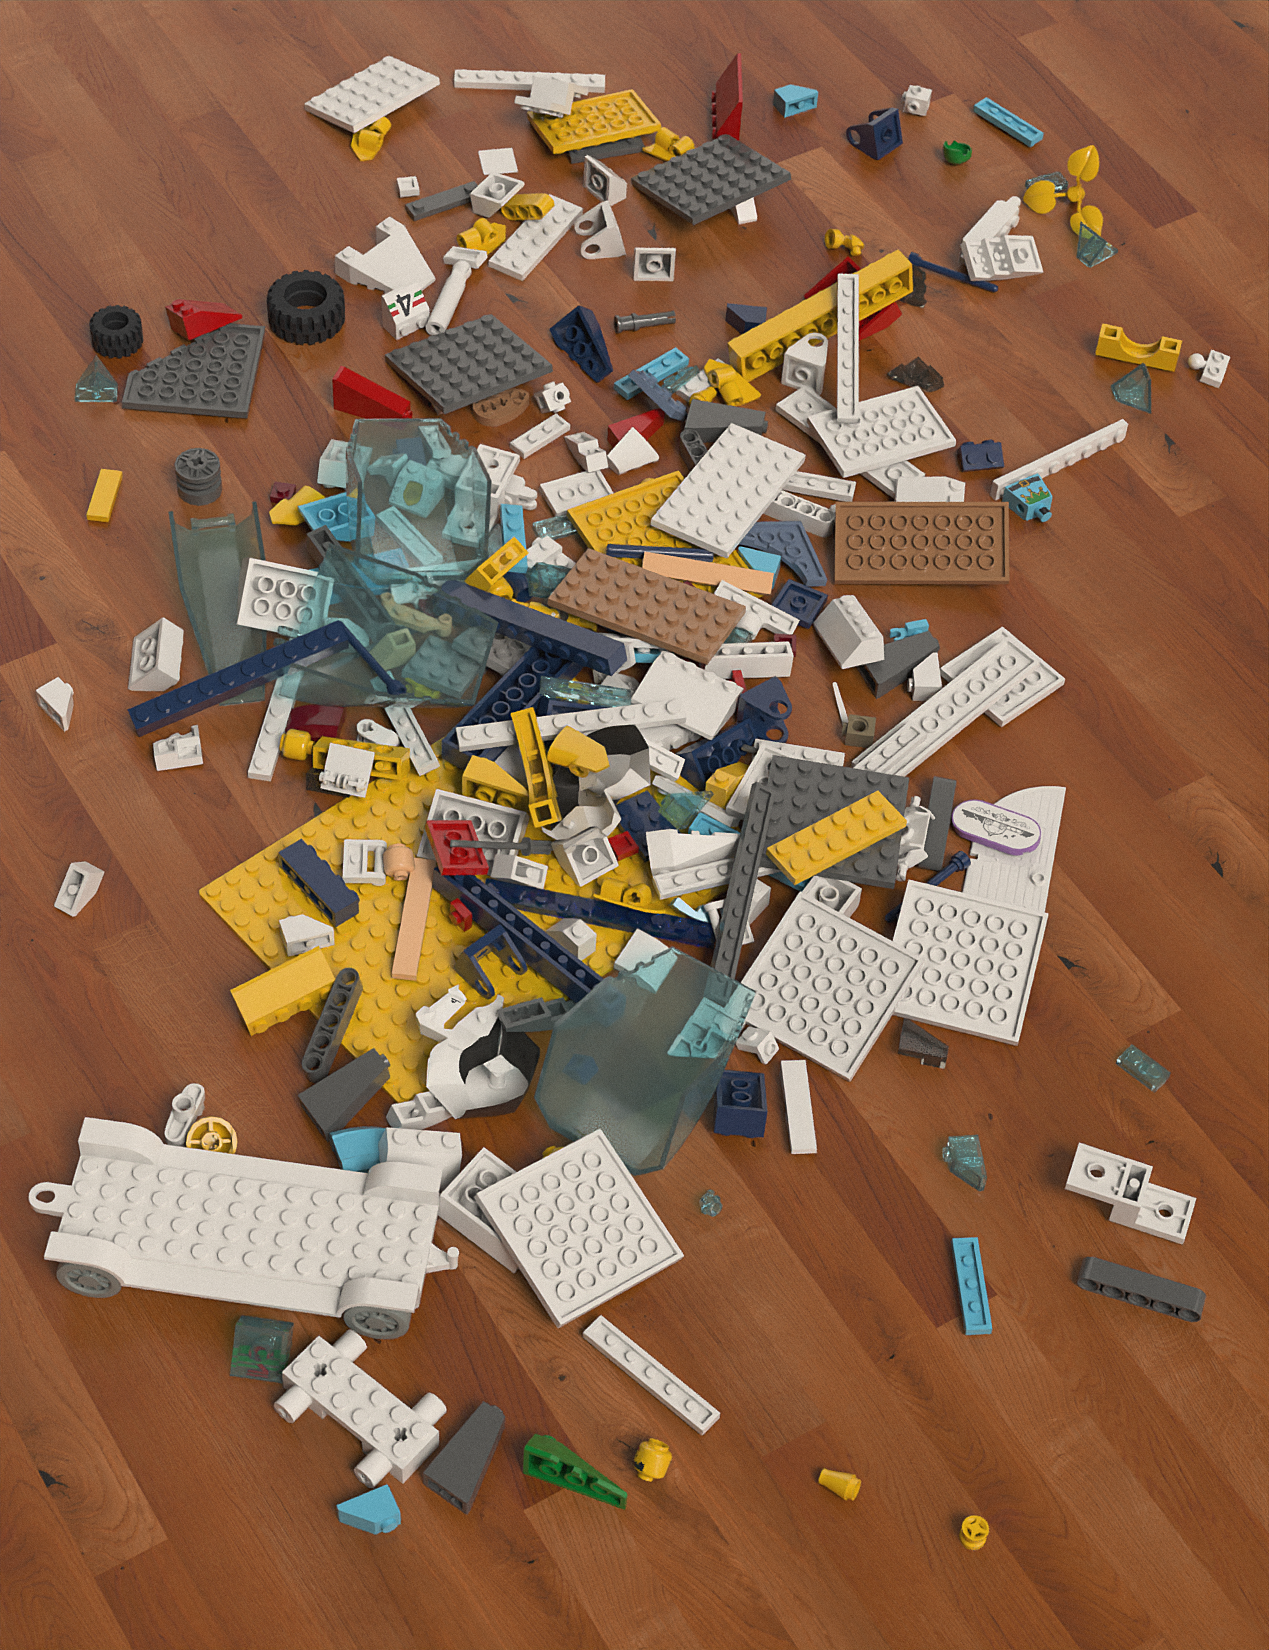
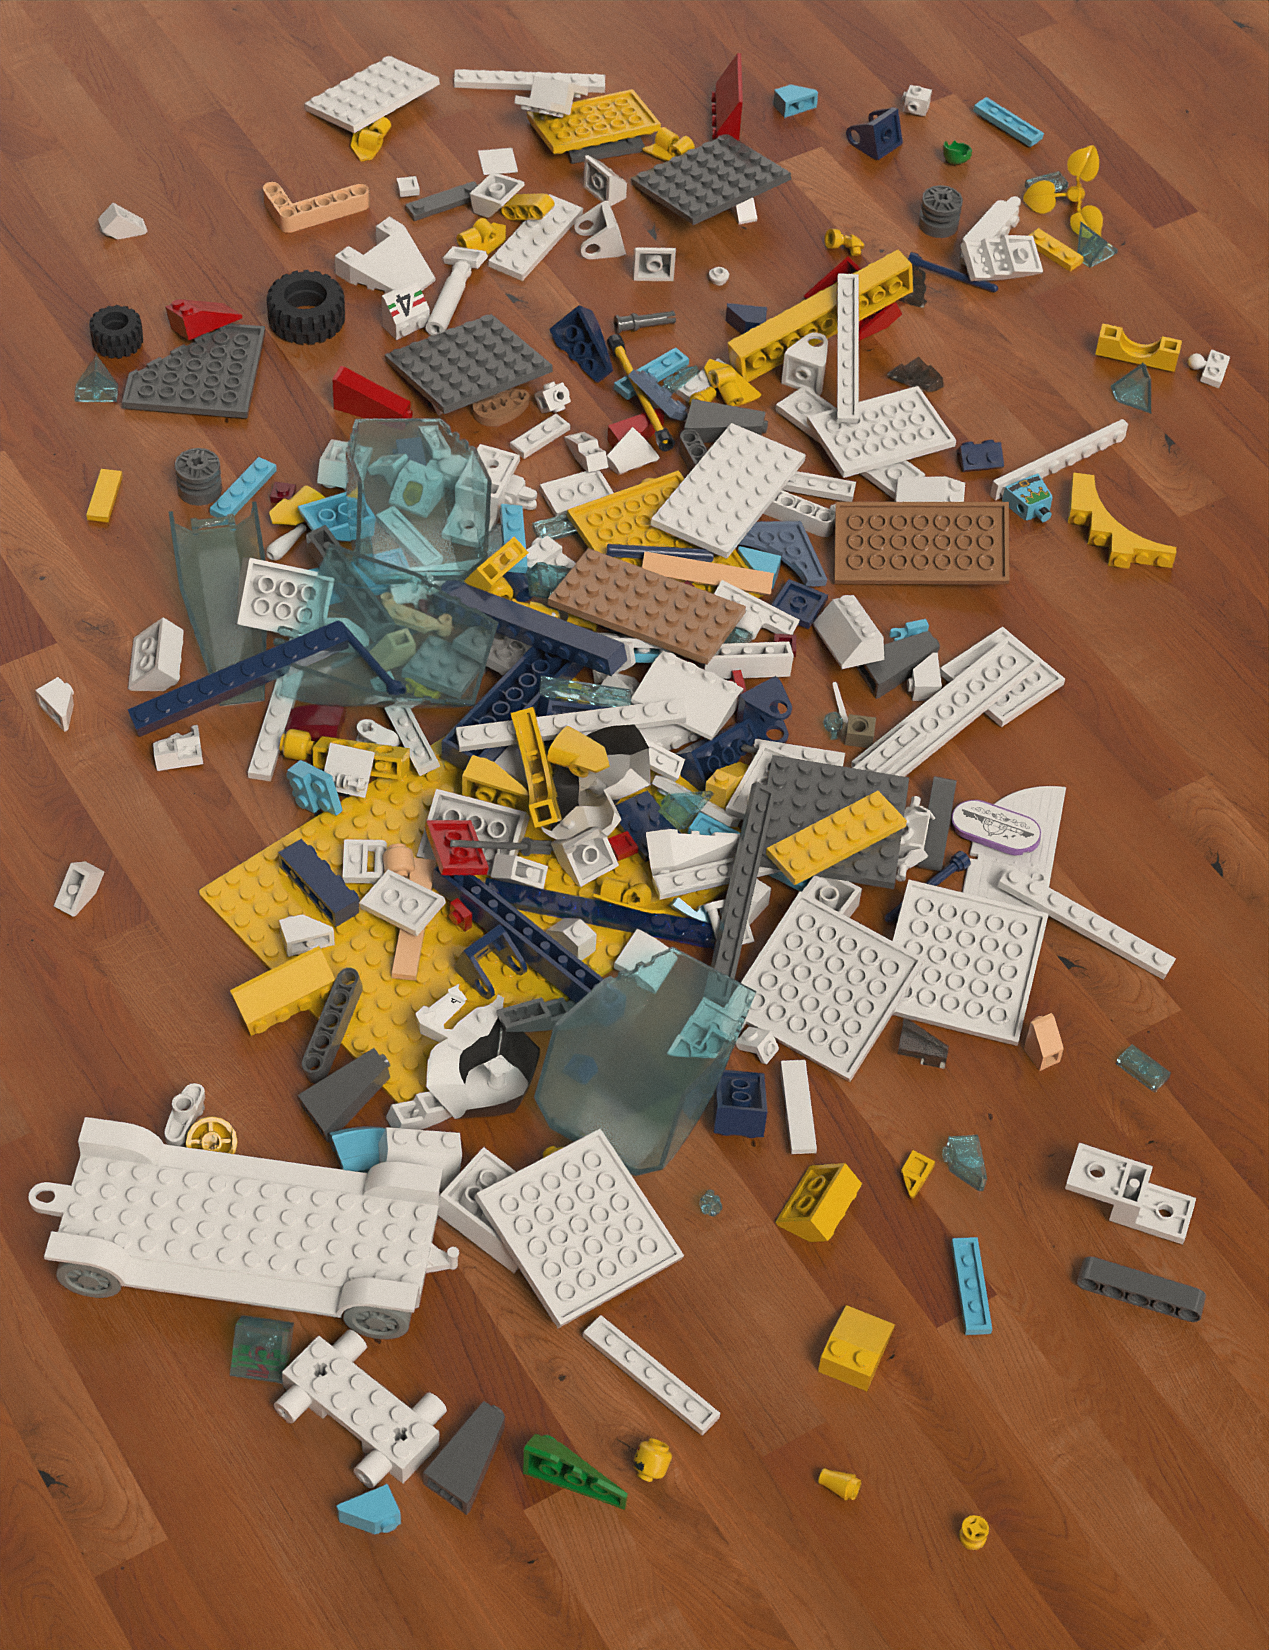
none -> white slope [98,203,148,240]
none -> medium azure plate [209,457,277,523]
none -> light nougat beam [263,182,369,233]
none -> white piece [266,524,307,561]
none -> medium azure plate [287,760,343,816]
none -> white plate [359,869,446,936]
none -> hose [607,334,675,452]
none -> white plate [709,267,729,285]
none -> yellow slope [775,1163,862,1242]
none -> yellow slope [818,1305,895,1391]
none -> clear light blue piece [823,712,843,740]
none -> yellow slope [901,1150,935,1199]
none -> dark grey wheel [918,185,963,238]
none -> white plate [997,866,1176,980]
none -> light nougat slope [1024,1013,1064,1071]
none -> yellow plate [1028,228,1084,272]
none -> yellow arch [1068,473,1176,568]

